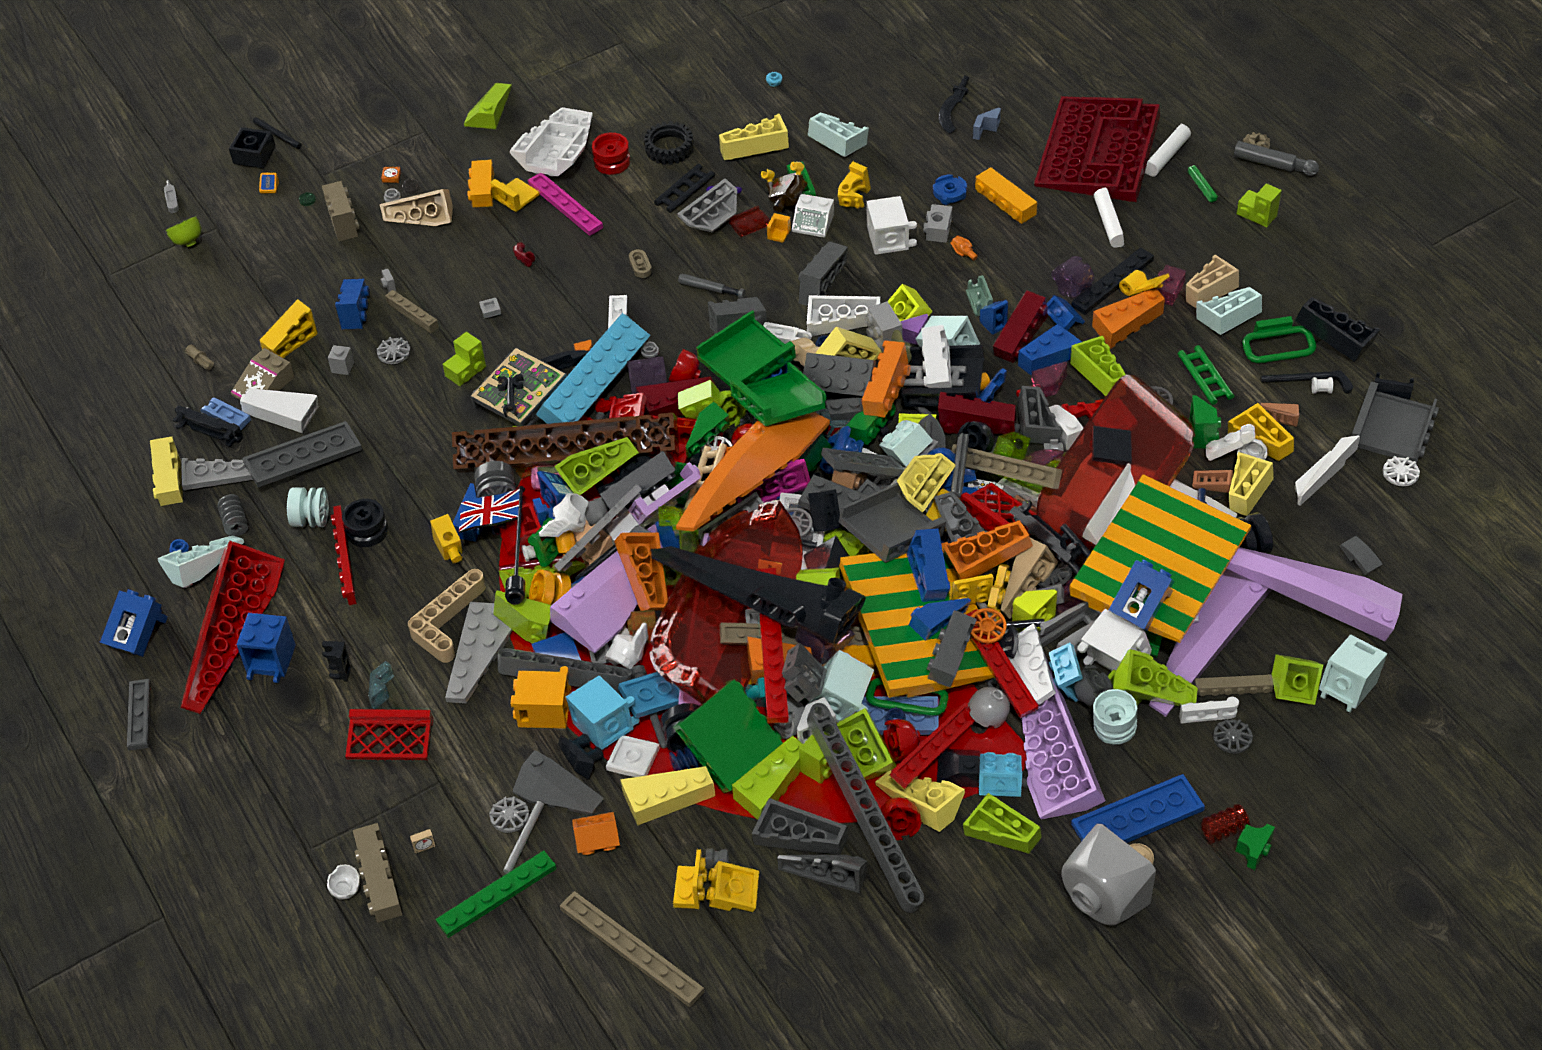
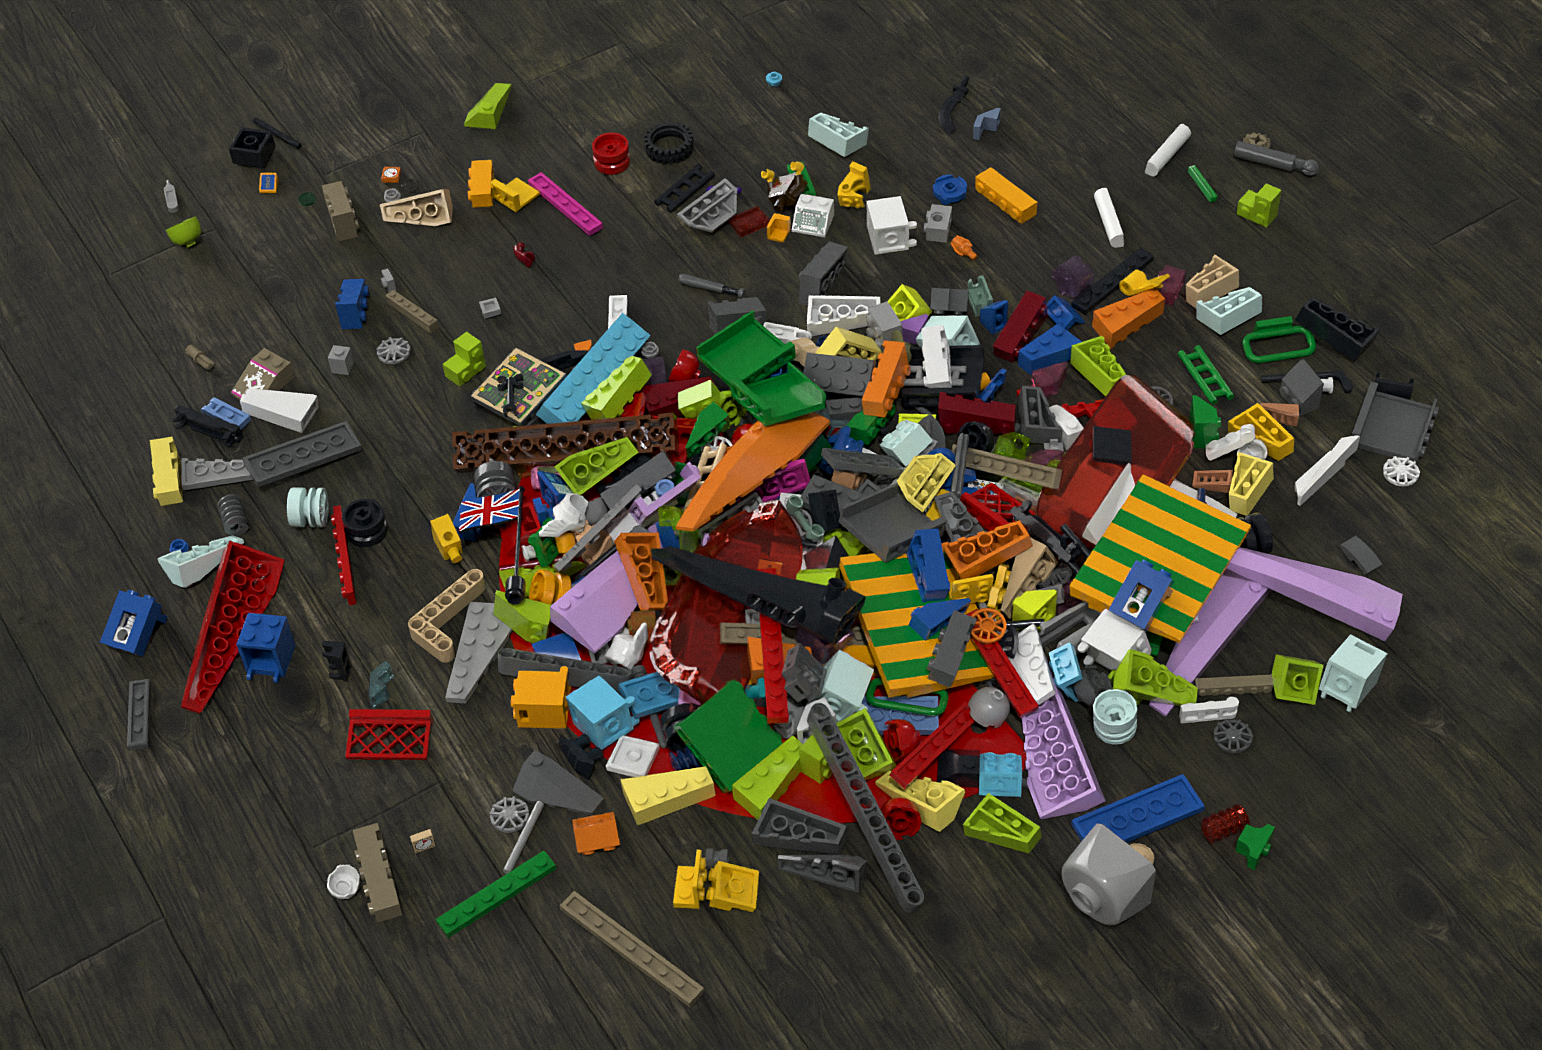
yellow wedge [259,299,318,358] -> none
white wedge [510,107,593,176] -> none
dark tan plate [629,249,652,278] -> none
light yellow wedge [719,114,789,160] -> none
dark blue plate [885,707,906,722] -> none
dark red slope [1034,96,1160,203] -> none
none -> lime wedge [581,355,652,420]
none -> medium blue tile [655,479,675,498]
none -> sand green bar [786,495,824,540]
none -> dark grey brick [930,288,969,315]
none -> dark grey slope [1280,359,1324,416]

